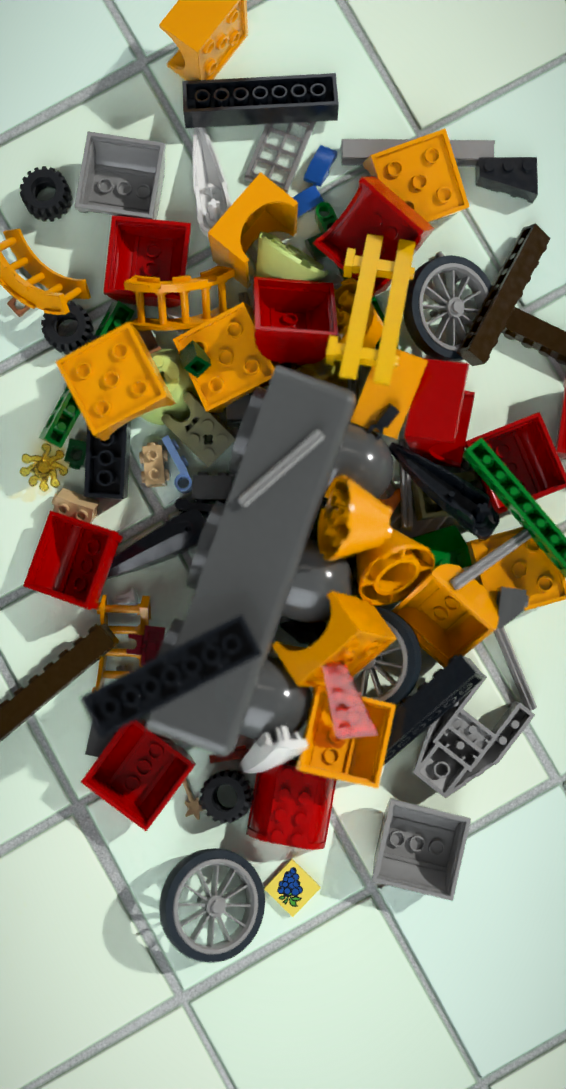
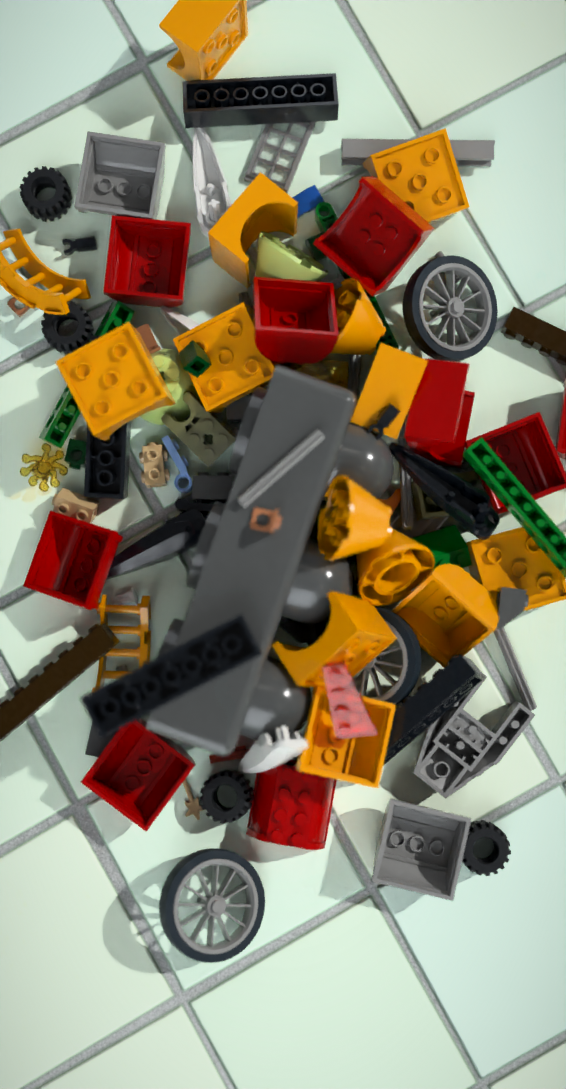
light orange fence [124,265,235,331] -> none
dark red plate [126,625,166,666] -> none
light yellow tile [264,858,321,917] -> none
blue slope [303,145,338,187] -> none
yellow fence [325,234,416,386] -> none
light grey axle [451,529,531,590] -> none
dark brown brick [456,223,551,367] -> none
black wedge [475,157,538,204] -> none
none -> black bar [62,236,97,256]
none -> nougat bracket [250,508,282,534]
none -> black tyre [462,820,511,876]

